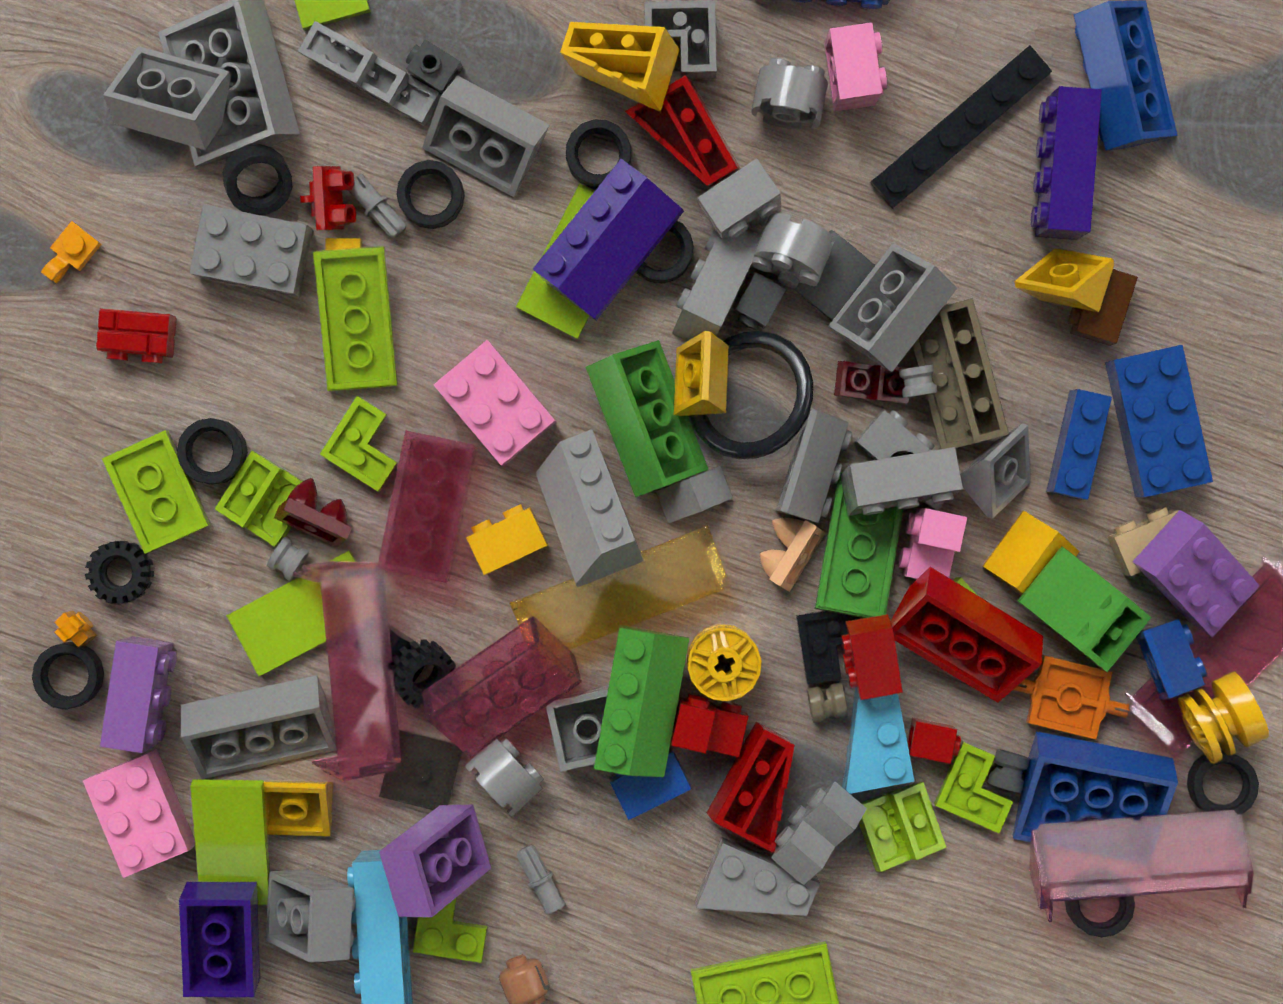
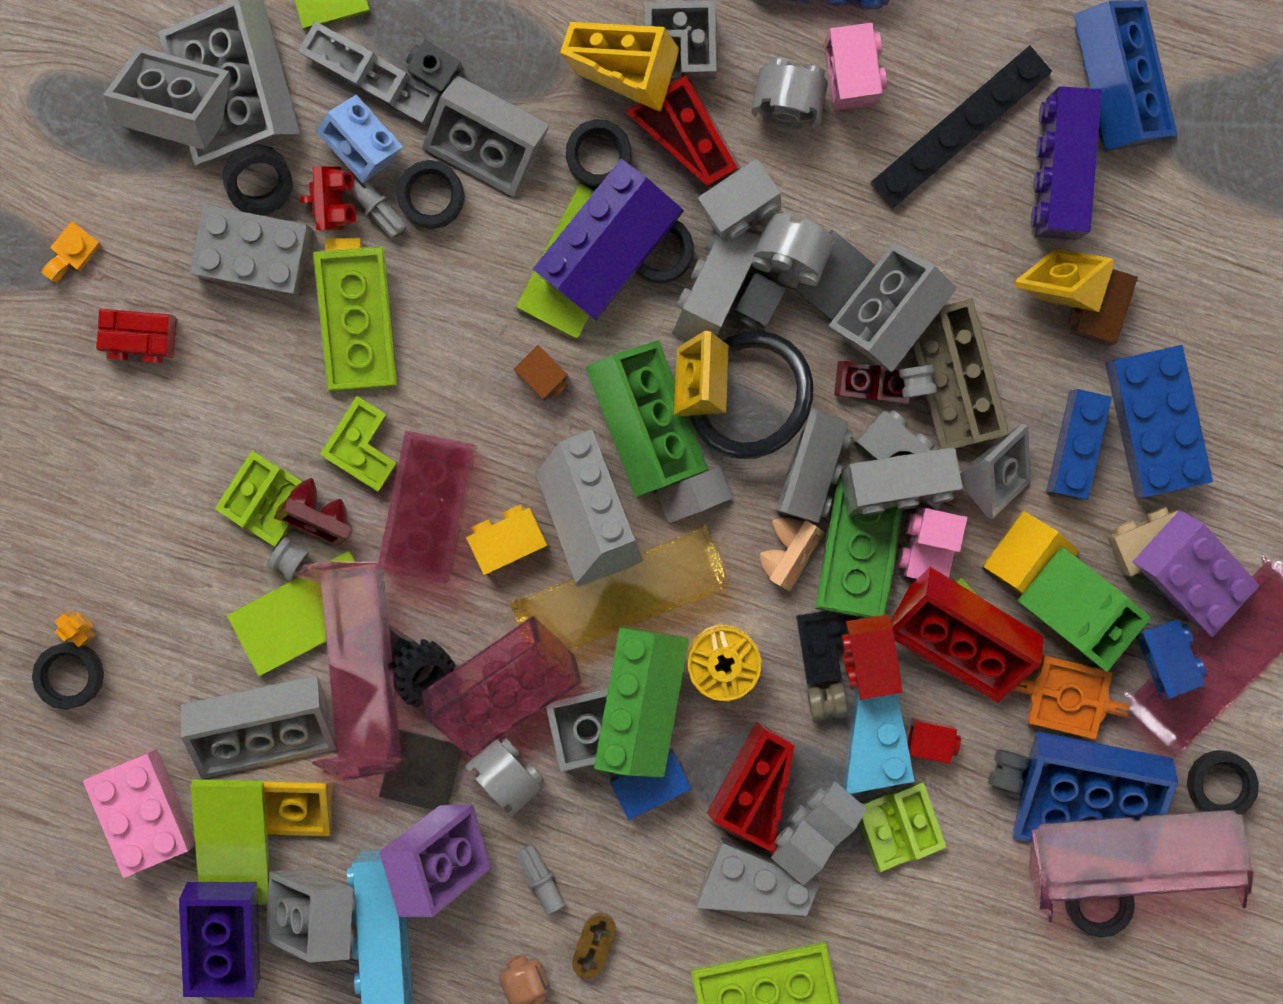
black tyre [85,541,154,604] -> none
medium lavender brick [100,636,177,753] -> none
lime plate [102,430,211,554] -> none
black tyre [177,418,248,485] -> none
lime plate [413,897,487,963] -> none
bright pink brick [433,340,557,466] -> none
red brick [671,693,749,757] -> none
lime plate [934,741,1013,834] -> none
yellow wheel [1178,671,1269,764] -> none
none -> light blue brick [316,95,403,183]
none -> dark orange brick [513,345,569,401]
none -> pearl gold beam [572,912,616,979]

